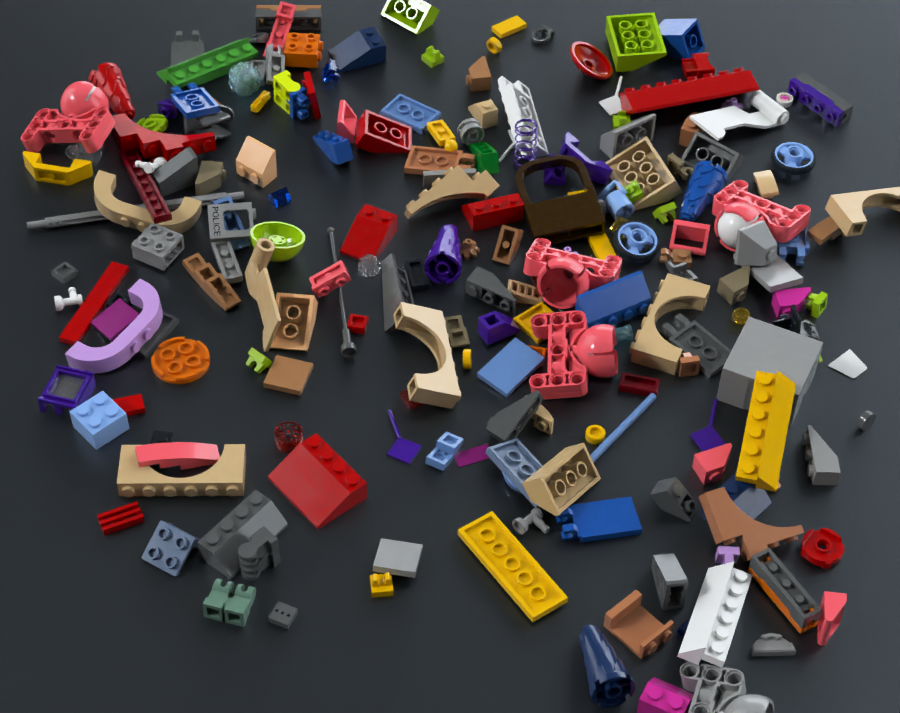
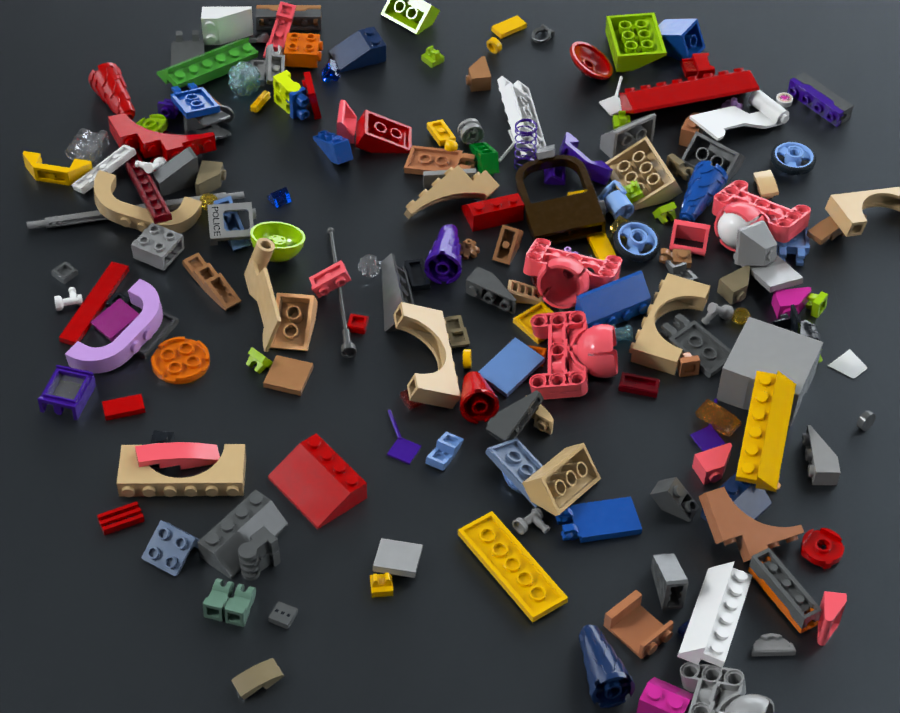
coral beam [21,81,115,153] -> none
light blue brick [69,391,130,450] -> none
light grey plate [211,240,243,284] -> none
light nougat slope [236,136,277,188] -> none
clear red wheel [274,421,303,453] -> none
red slope [340,204,398,265] -> none
medium blue tile [380,93,441,135] -> none
magenta sticker [454,443,489,467] -> none
tan slope [468,99,498,129] -> none
dark purple slope [478,311,520,345] -> none
yellow tile [585,425,606,445] -> none
medium blue piece [590,393,657,463] -> none
lavender tile [715,546,740,564] -> none
none -> white tile [72,145,137,194]
none -> clear yellow plate [200,193,218,210]
none -> white slope [201,6,253,45]
none -> dark tan slope [231,658,284,700]
none -> red cone [460,371,499,423]
none -> light grey tile [536,144,556,160]
none -> clear orange slope [695,399,742,437]
none -> light grey piece [701,302,734,325]

